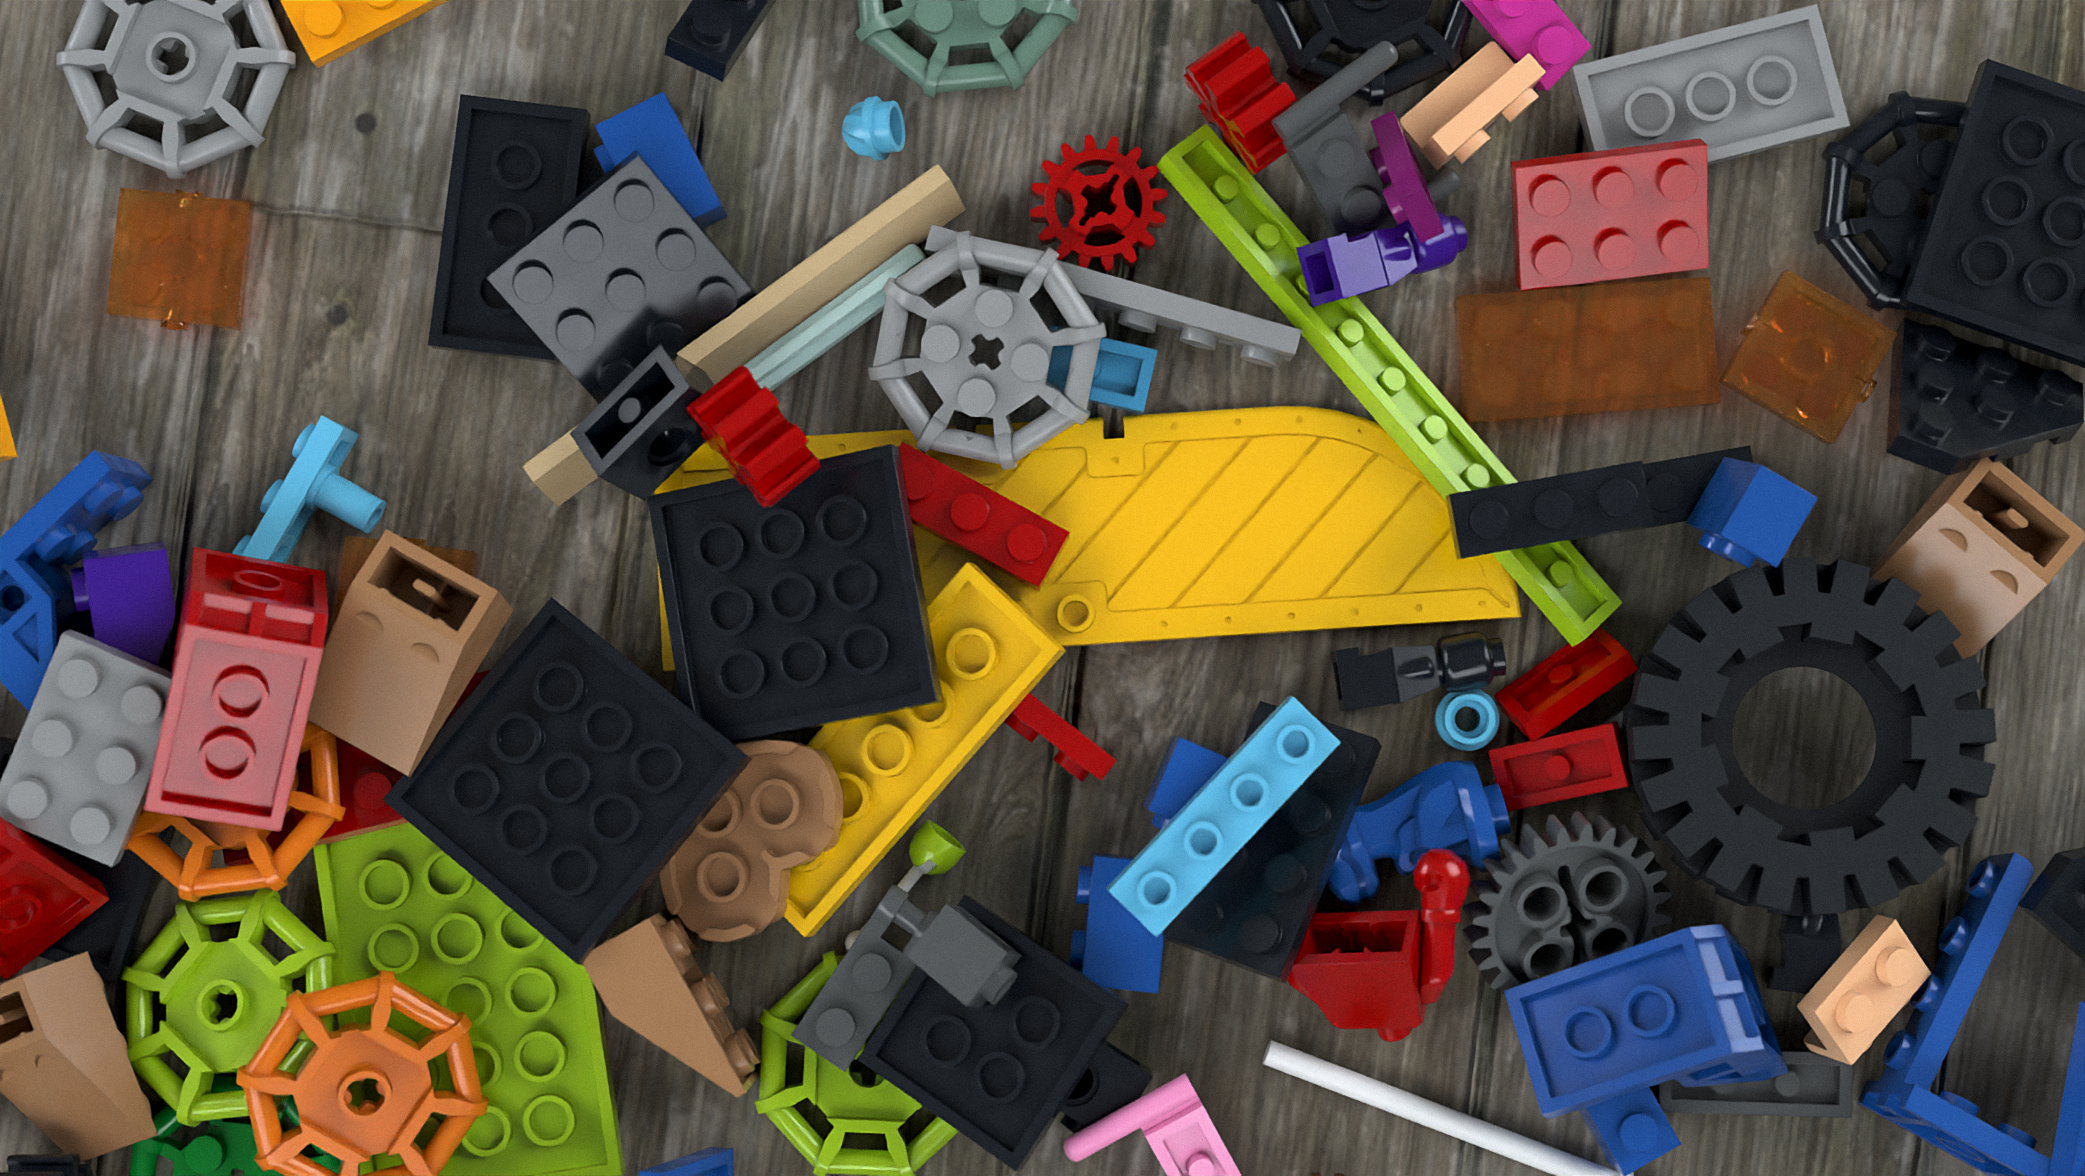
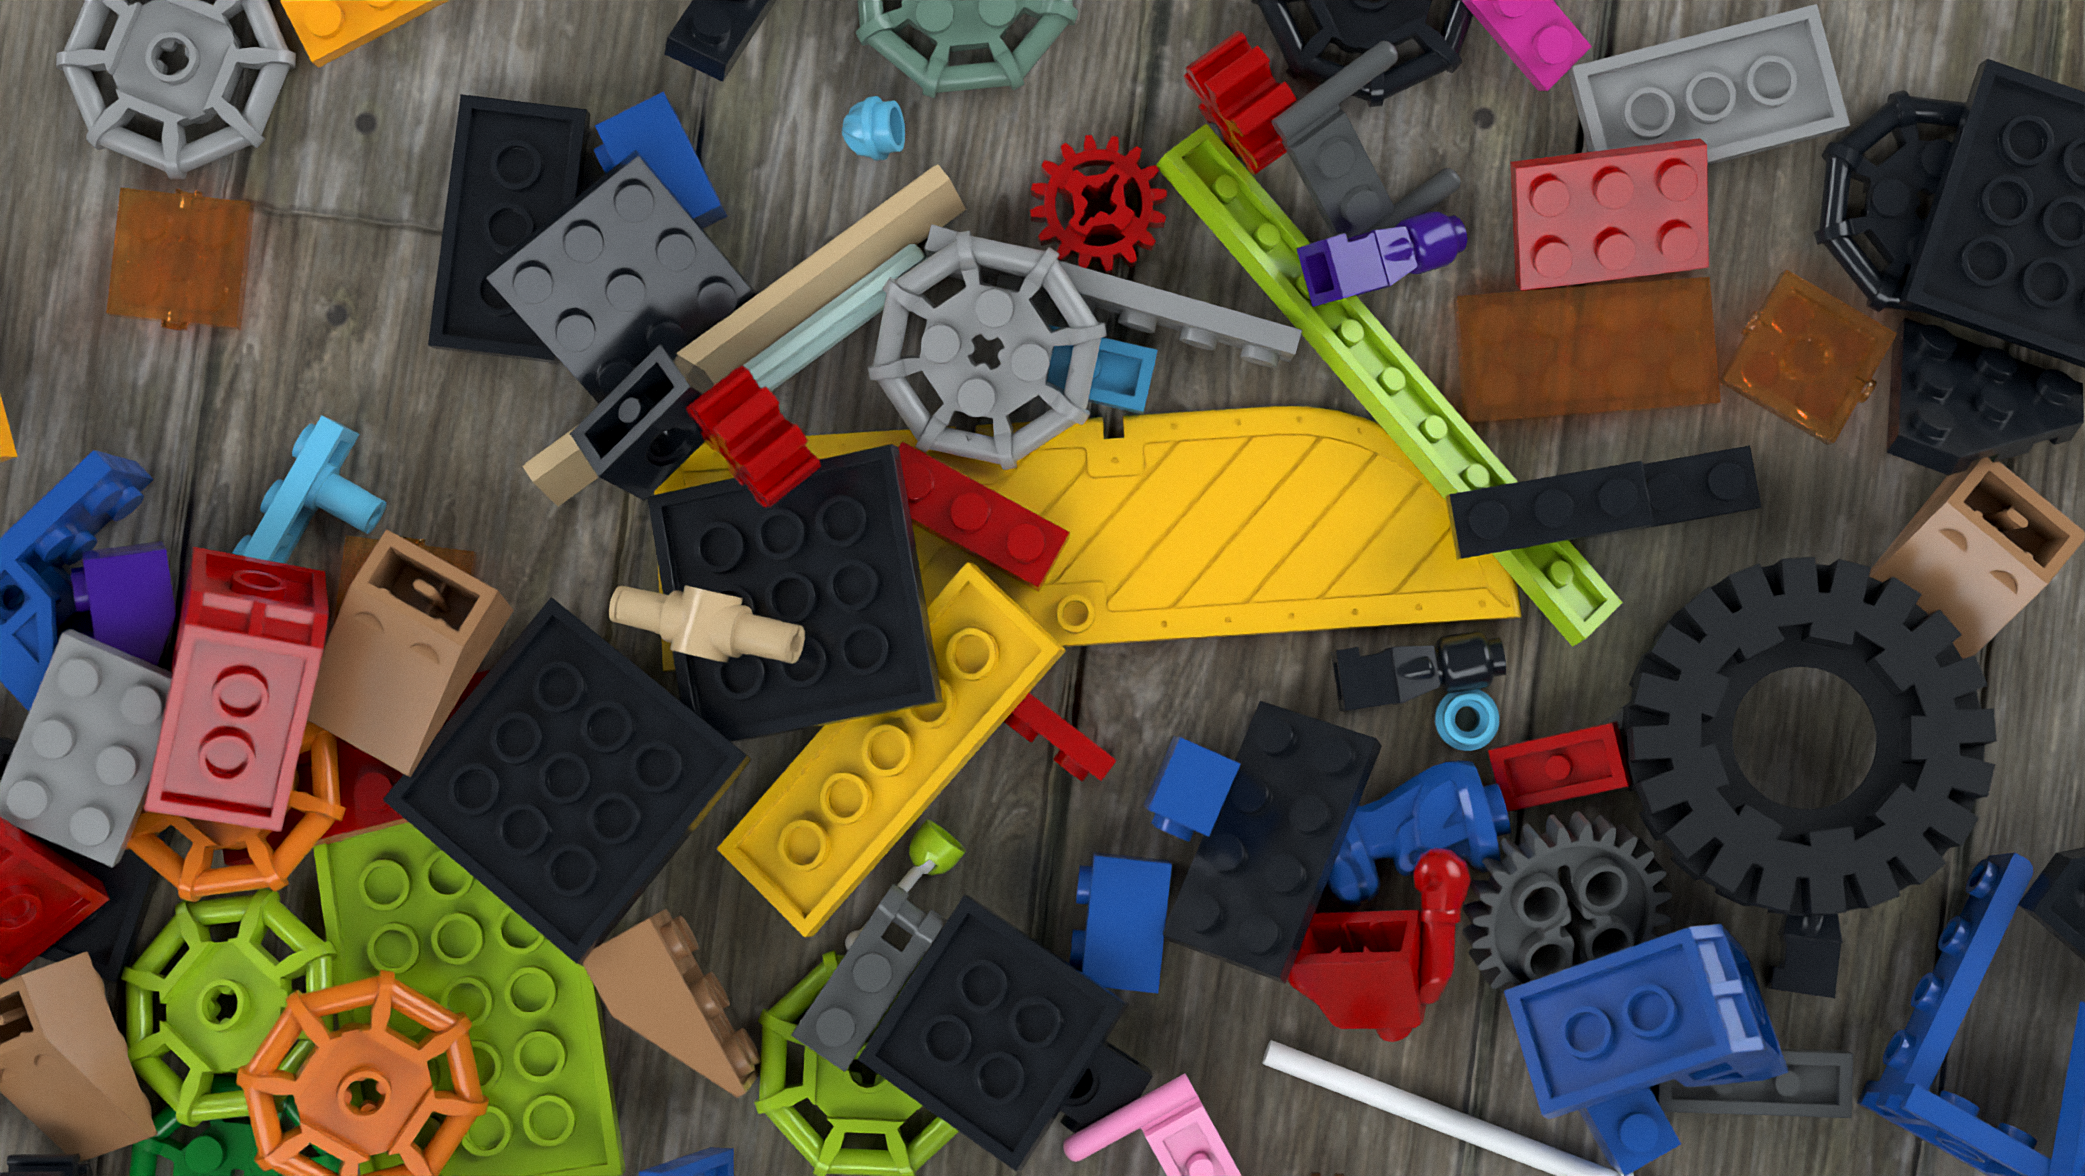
medium nougat plate [659,740,844,943] -> none
dark grey brick [906,903,1022,1008] -> none
medium azure plate [1106,695,1341,937] -> none
magenta plate [1369,110,1445,243] -> none
light nougat bracket [1399,41,1546,170] -> none
red plate [1493,626,1638,742] -> none
blue brick [1686,457,1818,569] -> none
light nougat bracket [1797,914,1931,1066] -> none
none -> tan pin [609,585,805,663]

